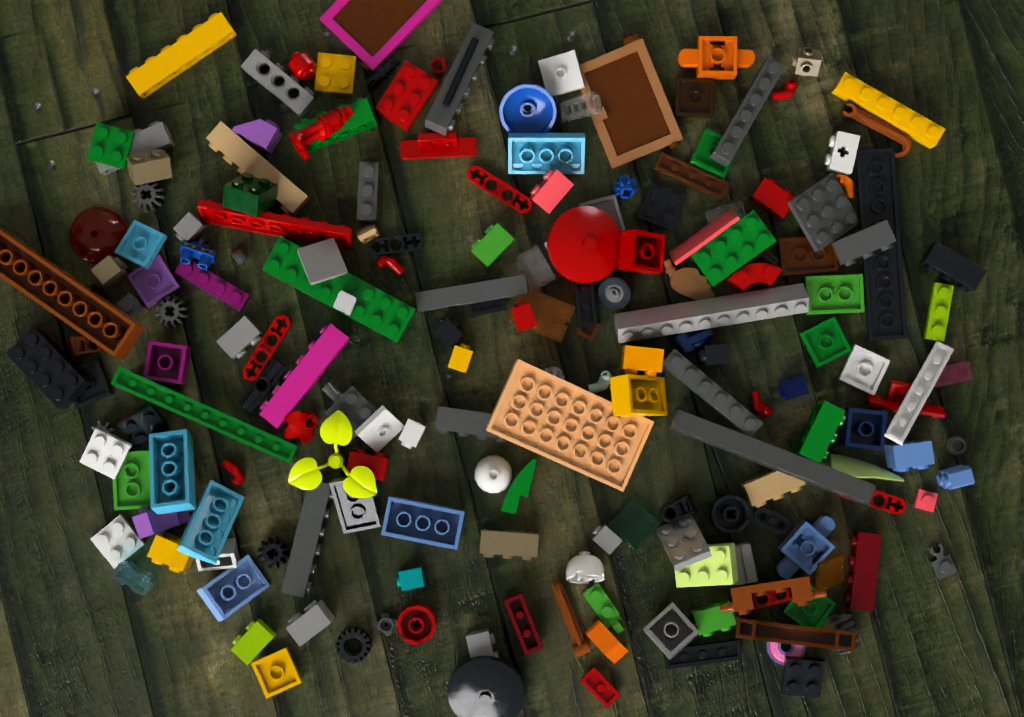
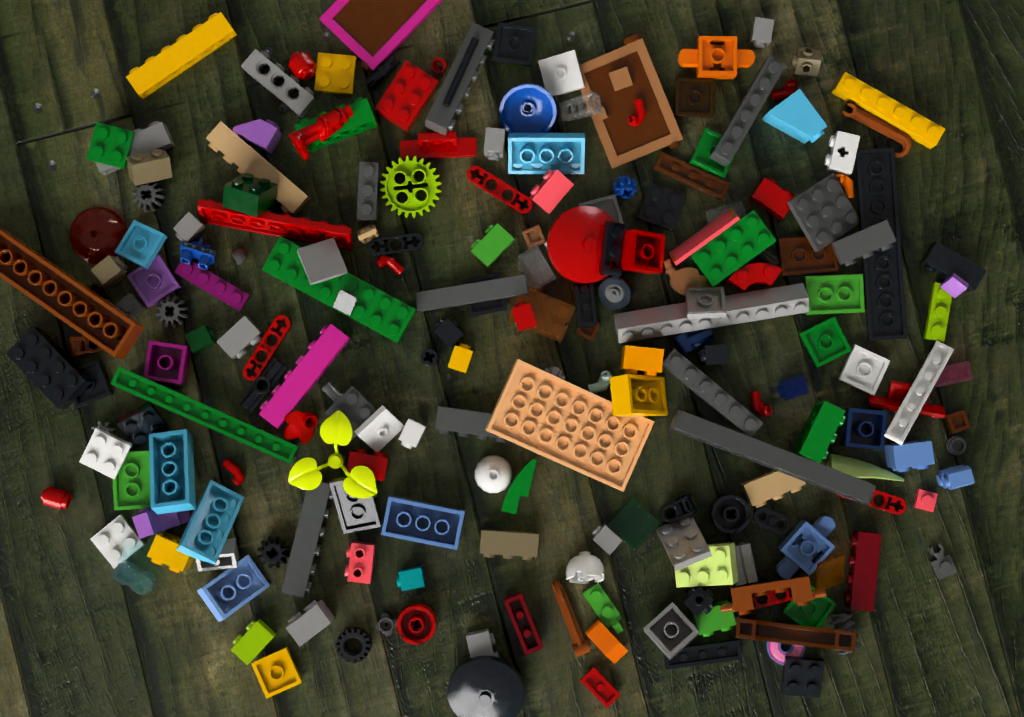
none -> red brick [40,486,72,510]
none -> dark green brick [184,325,217,353]
none -> coral brick [344,541,376,584]
none -> lime gear [380,156,442,218]
none -> black bush [420,349,439,366]
none -> light grey brick [484,127,505,161]
none -> black plate [493,22,536,67]
none -> medium nougat tile [521,224,546,250]
none -> black plate [599,221,625,278]
none -> medium nougat tile [609,66,633,92]
none -> red arm [628,99,646,127]
none -> black brick [684,586,715,618]
none -> light grey tile [685,287,727,319]
none -> light grey brick [749,17,774,48]
none -> medium azure slope [762,89,827,144]
none -> tile [940,273,969,298]
none -> reddish brown tile [945,409,971,434]

